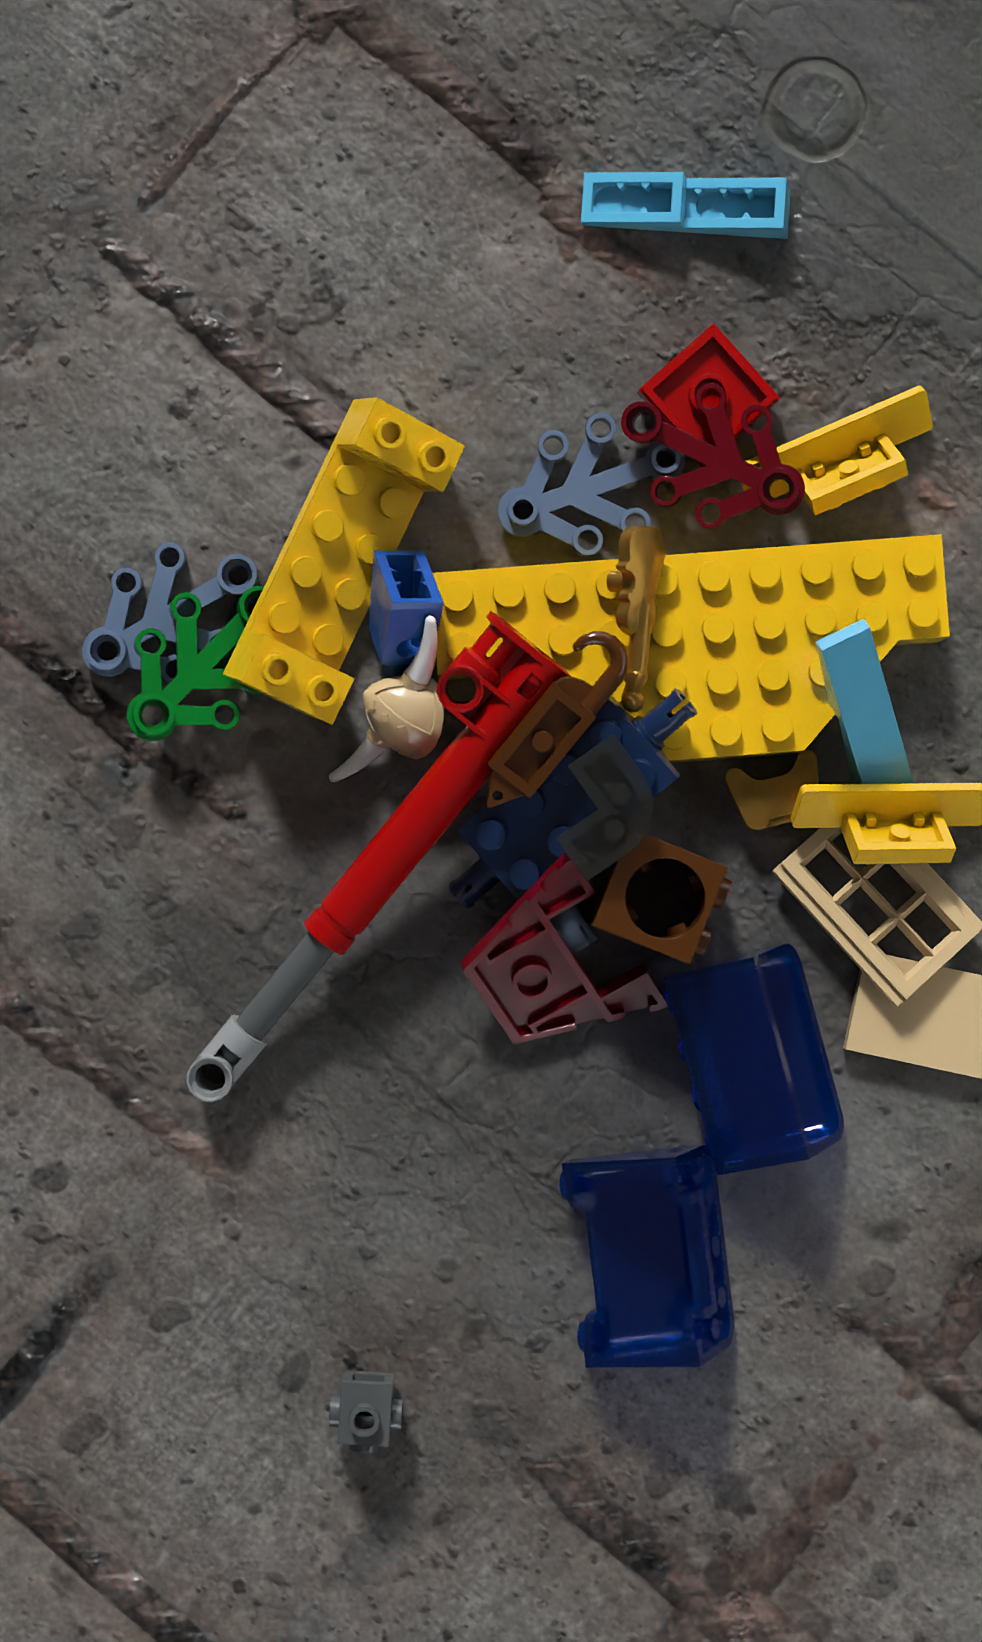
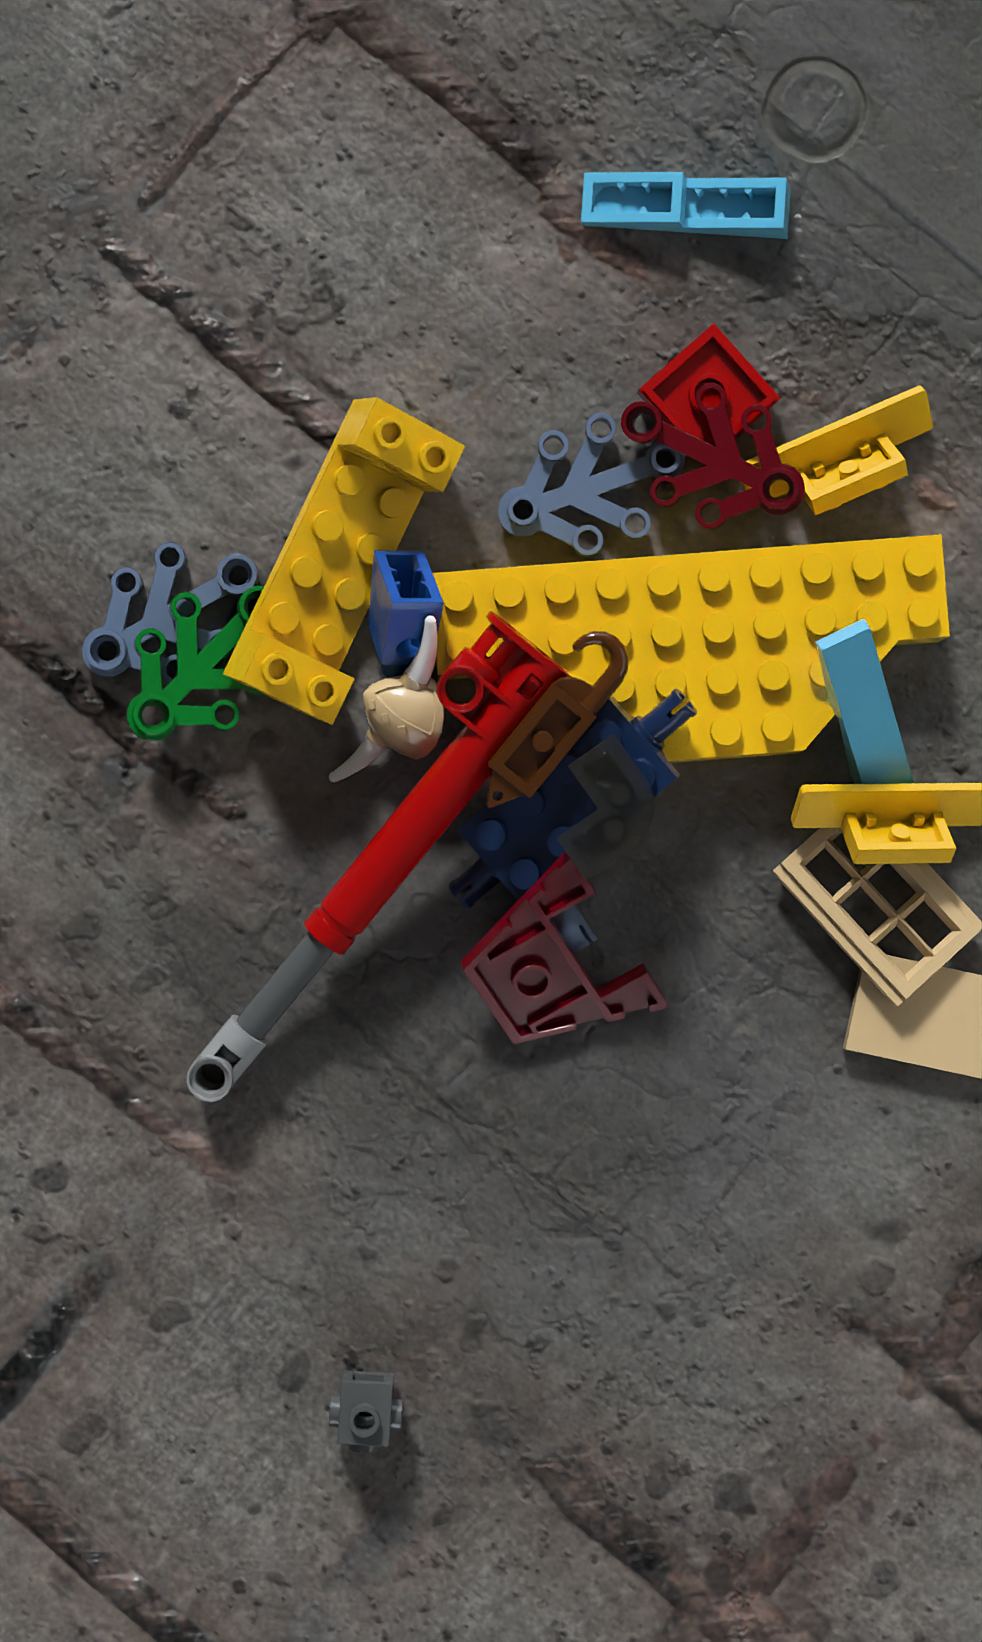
clear blue windscreen [559,1145,734,1368] -> none
reddish brown brick [588,828,732,964] -> none
pearl gold piece [606,526,666,712] -> none
clear blue windscreen [664,944,844,1176] -> none
pearl gold piece [724,750,819,830] -> none

